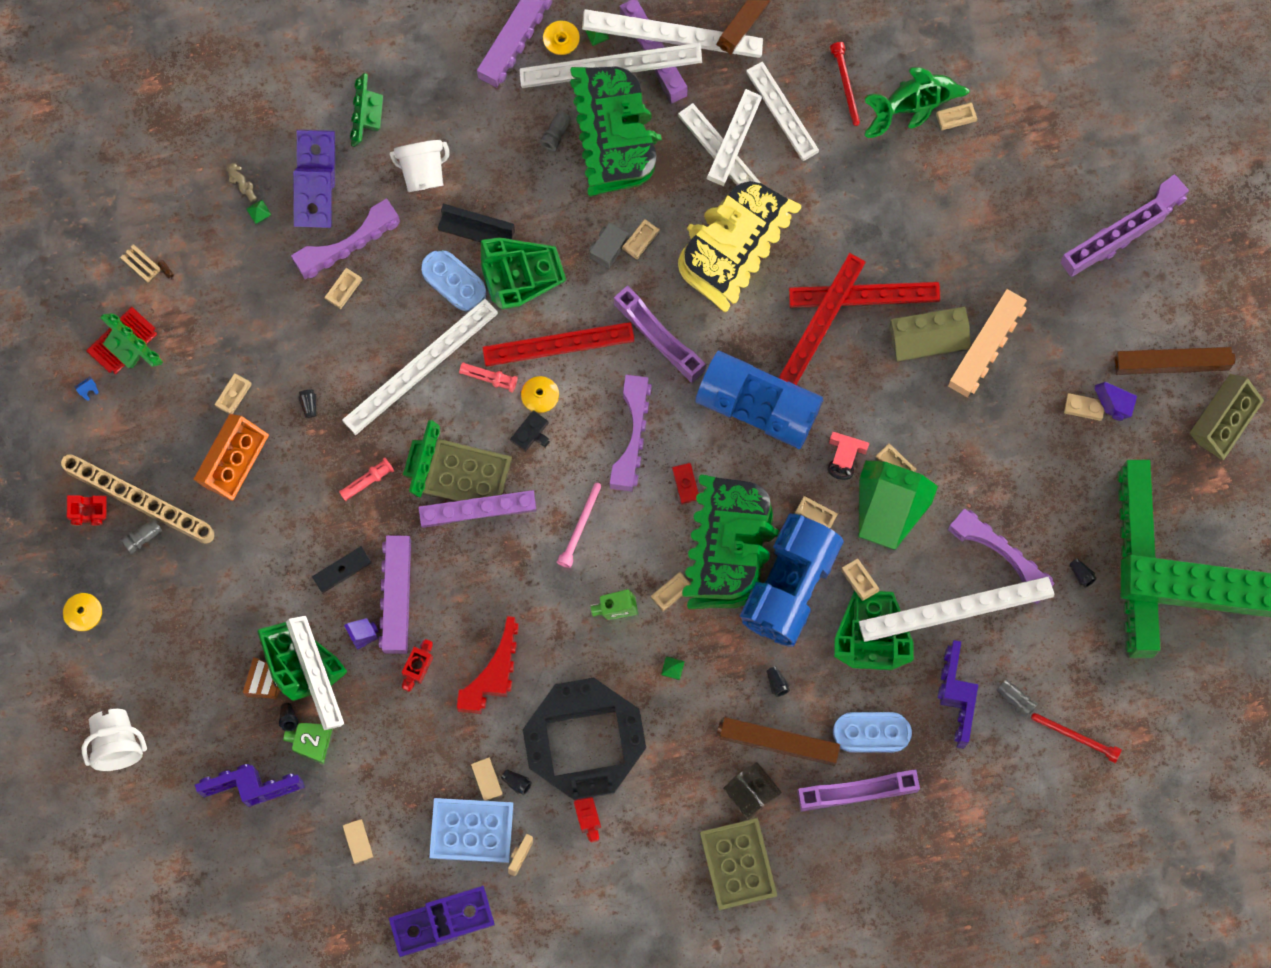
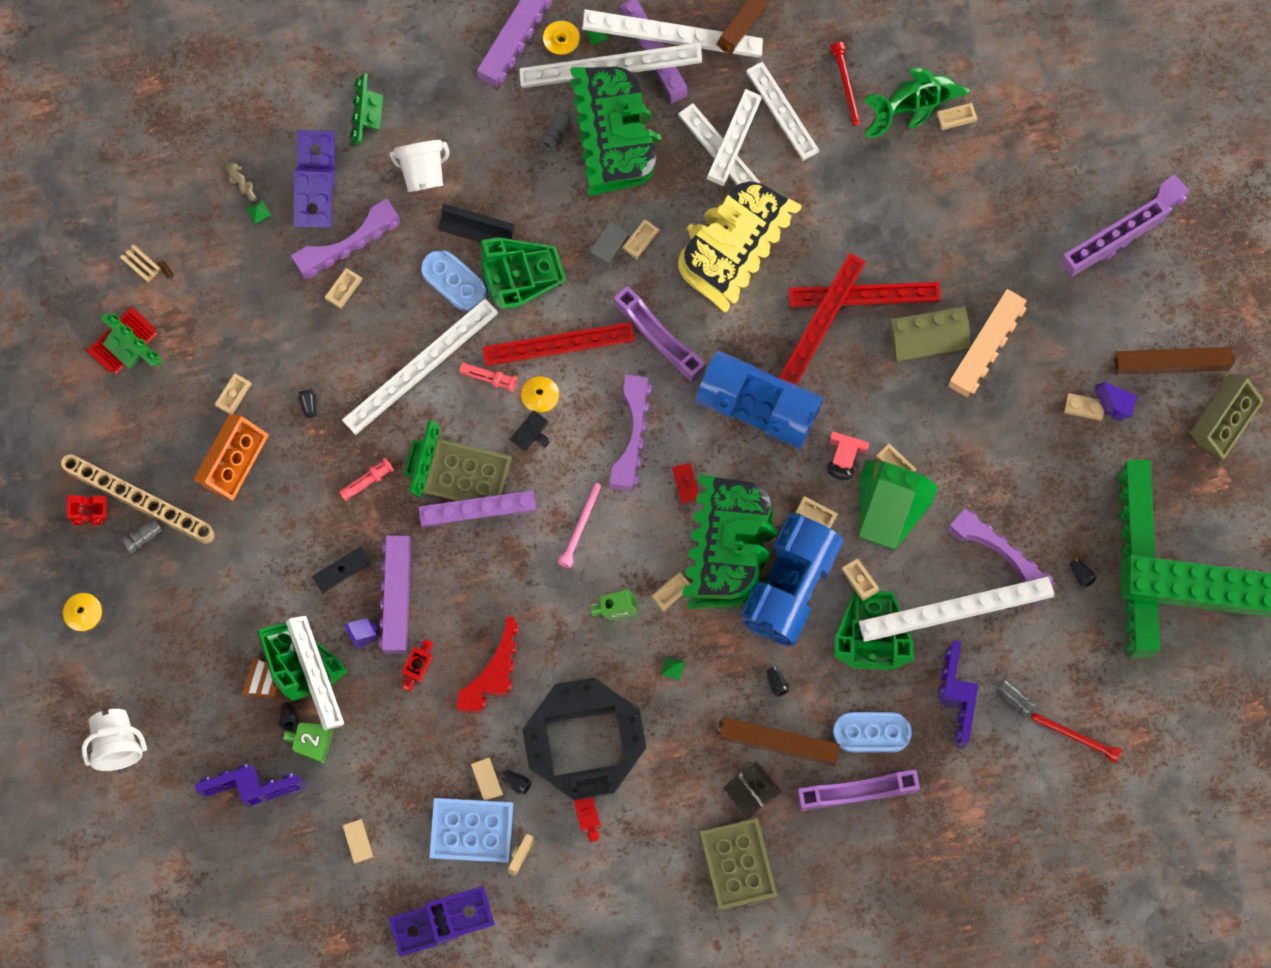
blue tile [75,376,99,400] -> none

